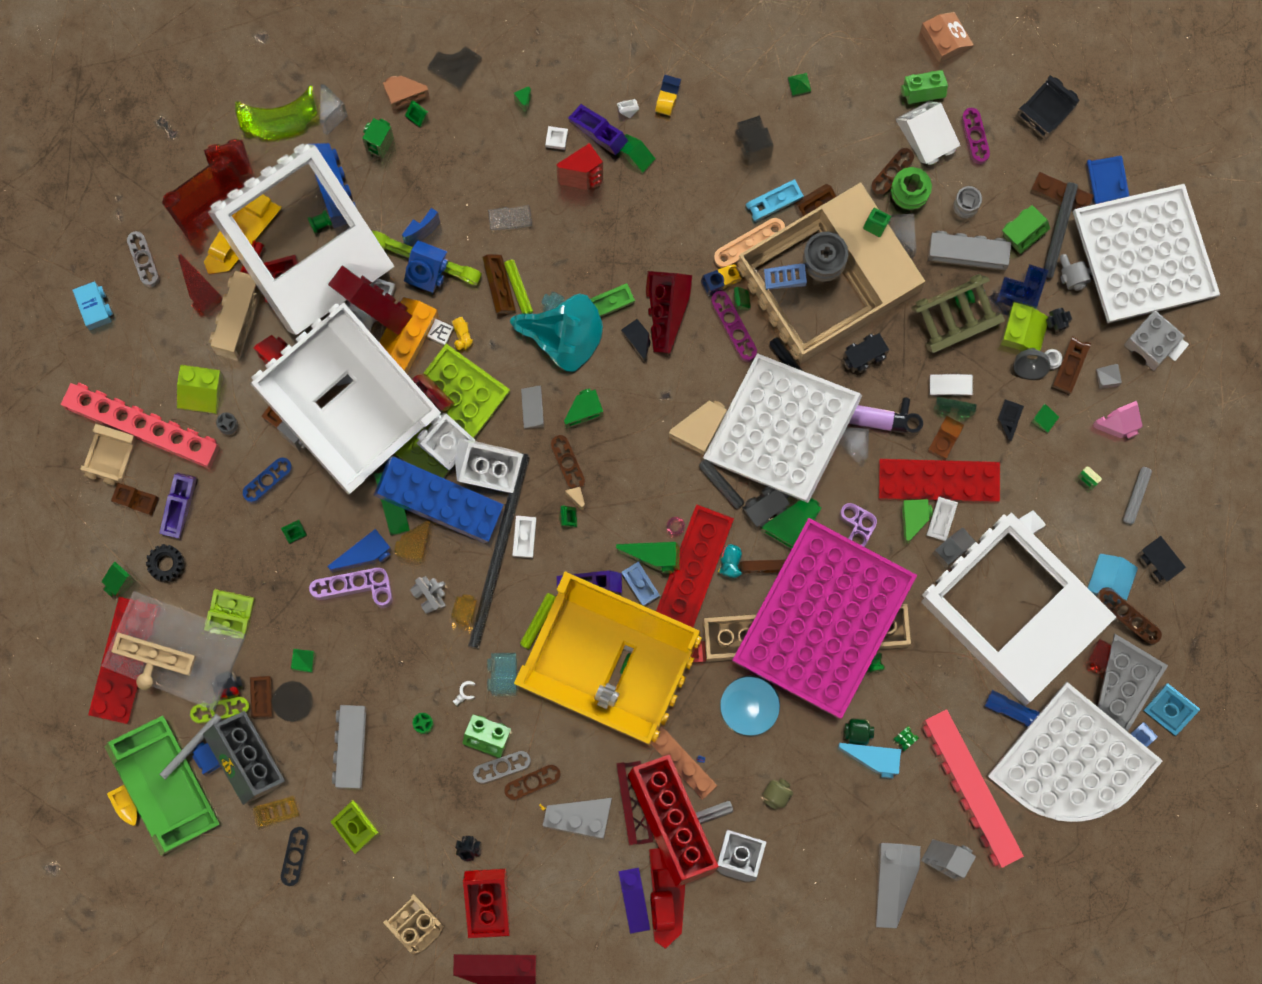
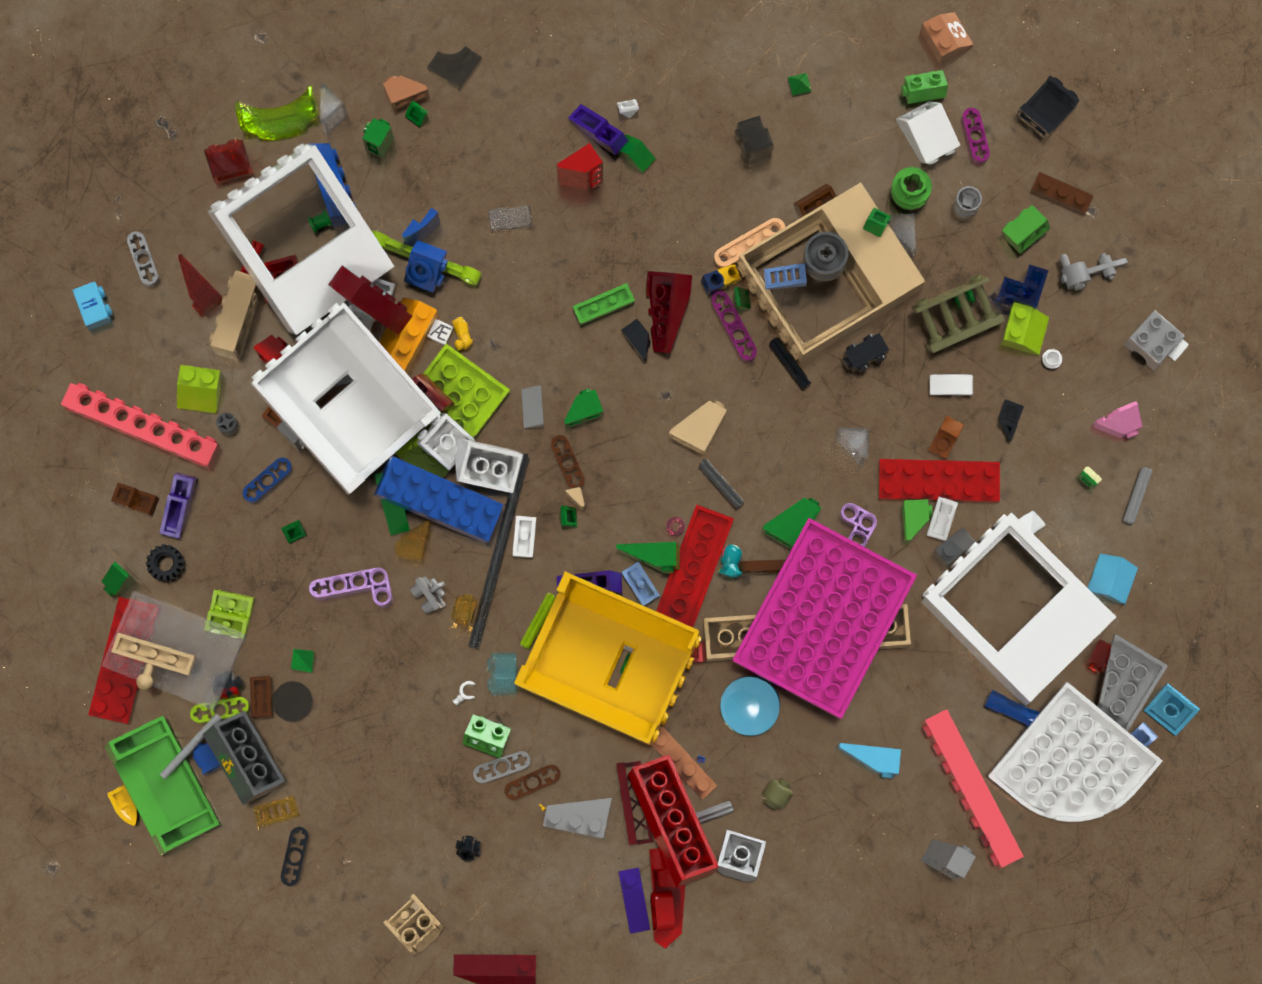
tan panel [80,424,137,486] -> none
clear red windscreen [162,156,245,243] -> none
yellow panel [204,194,282,274] -> none
blue slope [327,529,392,572] -> none
lime slope [330,800,380,854] -> none
light grey brick [332,705,367,790] -> none
green wheel [412,713,434,735] -> none
red slope [463,869,510,938] -> none
reddish brown plate [482,254,516,313] -> none
lime axle [504,259,533,314] -> none
teal animal [510,293,603,372] -> none
green slope [514,87,532,112] -> none
clear light blue gear [541,292,565,312] -> none
white plate [545,126,568,150] -> none
light grey gear [594,683,619,709] -> none
leg [655,74,681,116] -> none
white plate [703,353,862,503] -> none
dark grey brick [742,486,790,527] -> none
medium azure plate [746,179,804,222] -> none
dark green head [844,718,874,745] -> none
piece [849,397,923,437] -> none
green wheel [866,653,885,674] -> none
reddish brown beam [871,148,914,197] -> none
light grey wedge [876,843,921,928] -> none
green wheel [893,726,919,751] -> none
light grey brick [928,231,1011,270] -> none
clear green plate [934,397,977,418] -> none
dark grey piece [1014,348,1050,379] -> none
green slope [1032,404,1059,433] -> none
dark grey axle [1042,182,1078,278] -> none
black gear [1046,308,1072,332] -> none
reddish brown plate [1052,336,1091,394] -> none
white plate [1073,184,1220,323] -> none
blue door [1087,156,1130,205] -> none
light grey slope [1096,364,1122,389] -> none
reddish brown beam [1097,587,1162,644] -> none
black brick [1139,536,1186,585] -> none

